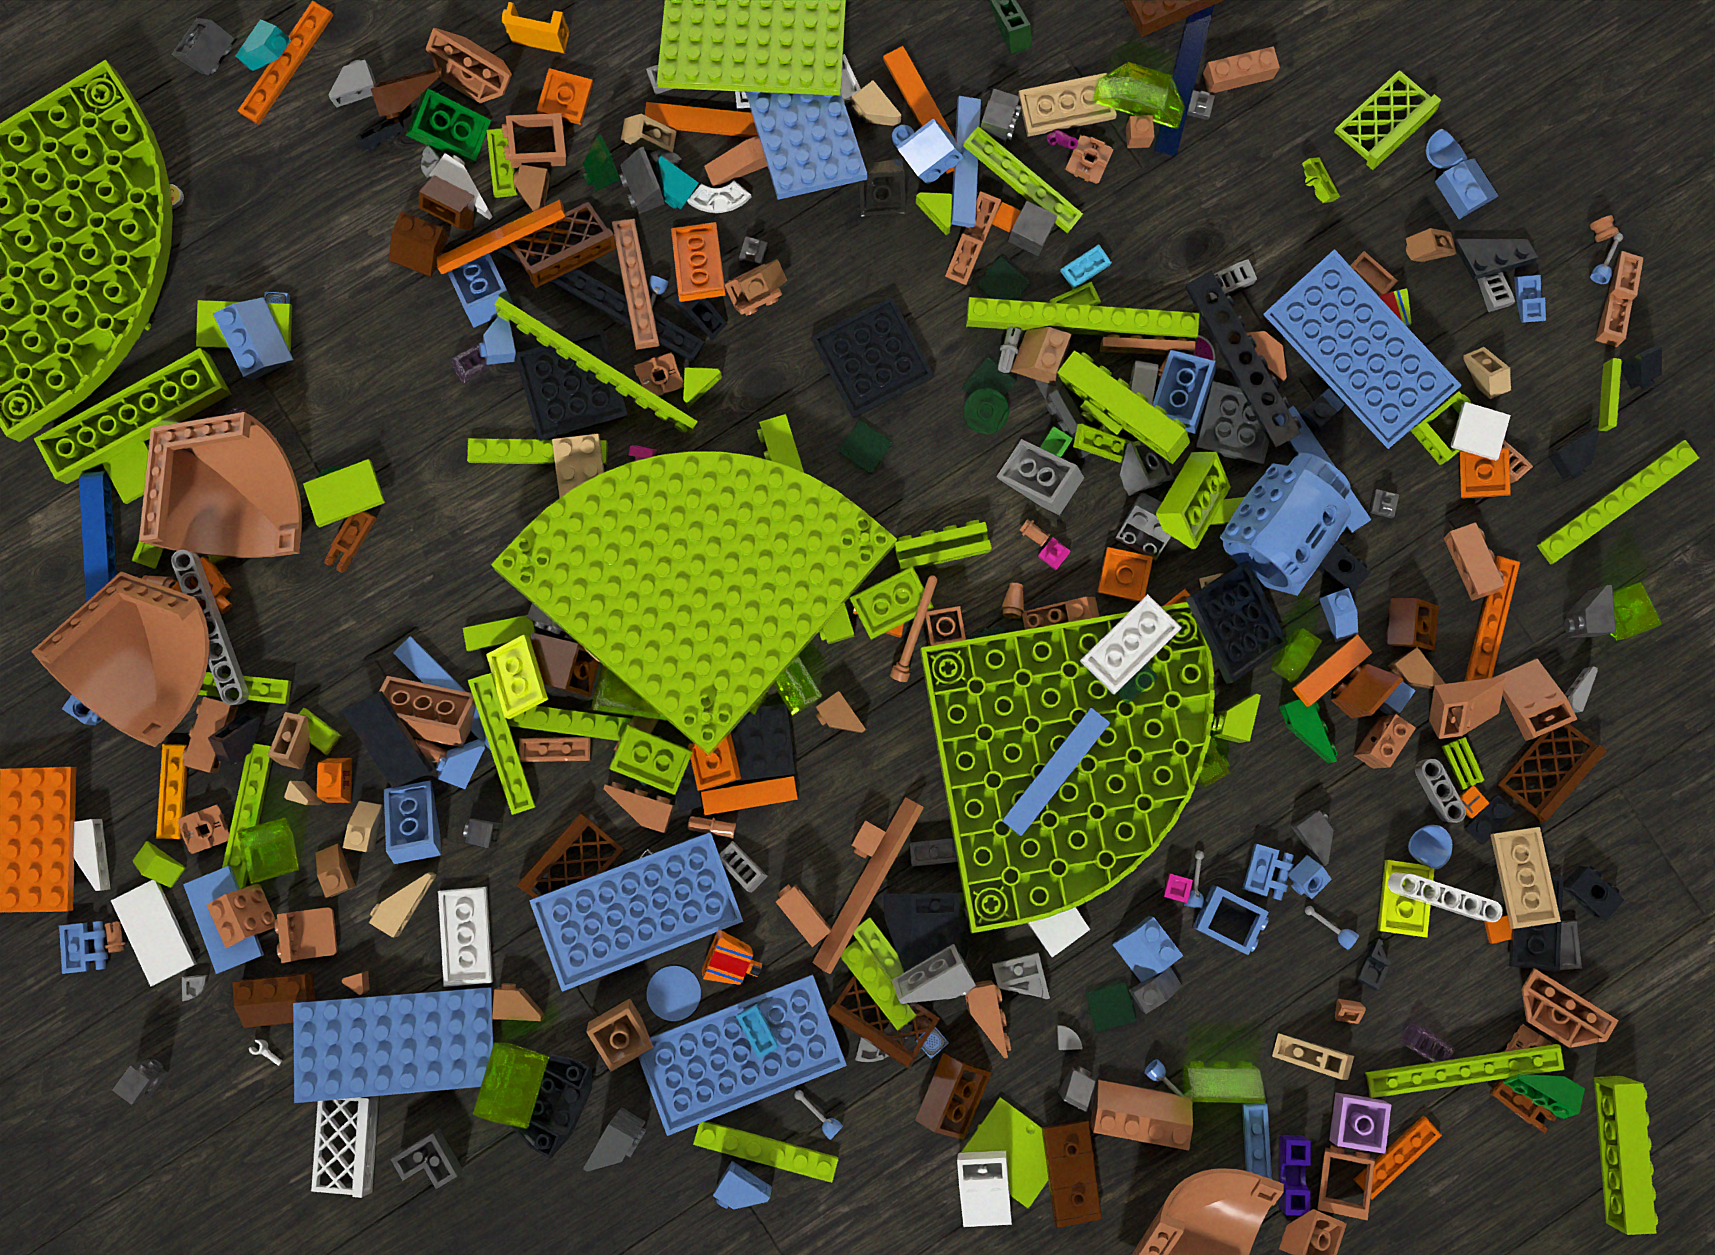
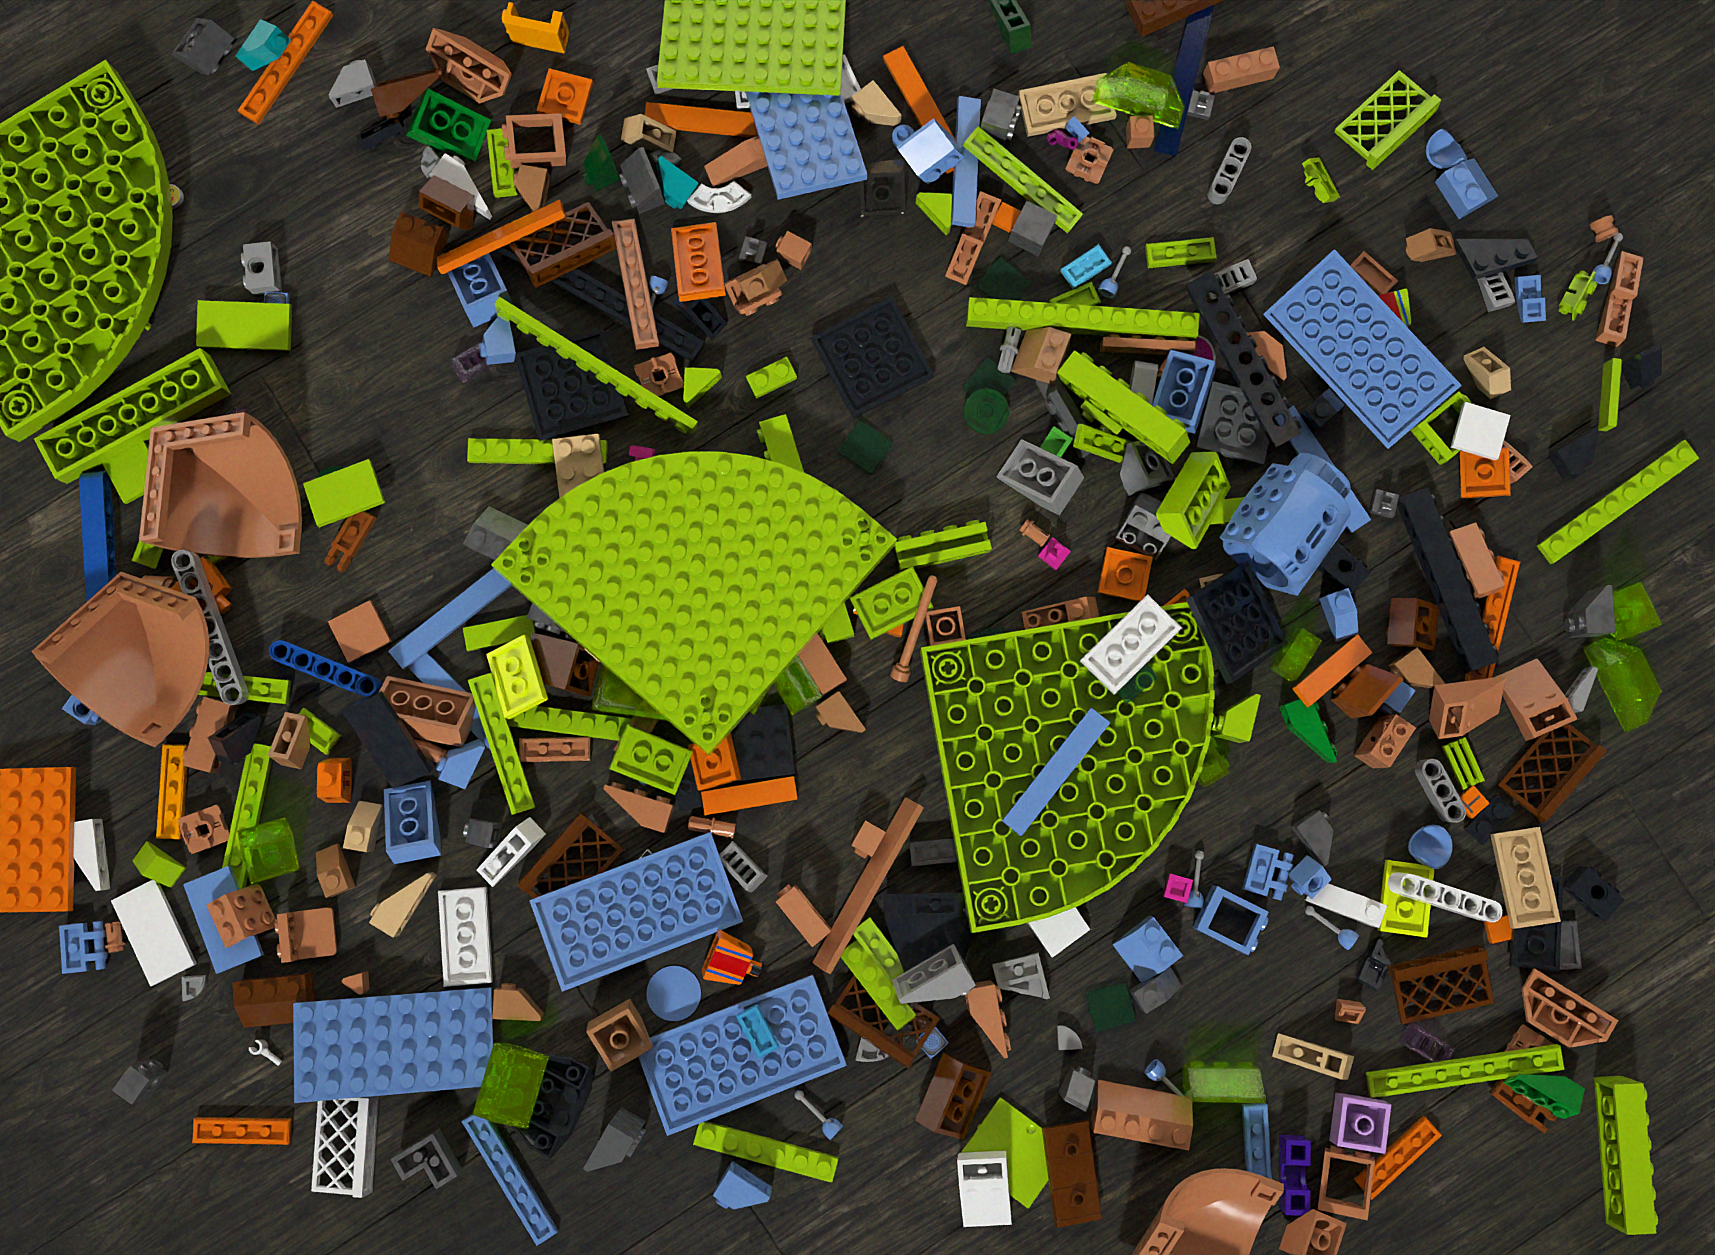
medium blue slope [213,297,294,380] -> none
tan slope [284,781,322,805] -> none
nougat cone [1001,583,1024,619] -> none
none -> orange tile [192,1117,292,1145]
none -> light grey brick [241,241,282,296]
none -> blue beam [269,640,382,697]
none -> nougat tile [328,600,392,663]
none -> medium blue tile [388,568,511,670]
none -> medium blue tile [462,1107,559,1246]
none -> flat silver slope [463,506,528,560]
none -> white slope [477,817,546,887]
none -> lime plate [746,357,797,398]
none -> nougat brick [775,231,812,270]
none -> nougat brick [797,633,847,696]
none -> medium blue tile [1065,116,1089,143]
none -> hinge [1098,246,1131,298]
none -> lime tile [1145,237,1217,268]
none -> light grey beam [1207,137,1251,204]
none -> white slope [1305,884,1387,928]
none -> reddish brown fence [1388,945,1494,1024]
none -> black brick [1397,488,1499,674]
none -> lime hinge [1559,271,1598,321]
none -> clear neon green wedge [1583,638,1662,732]

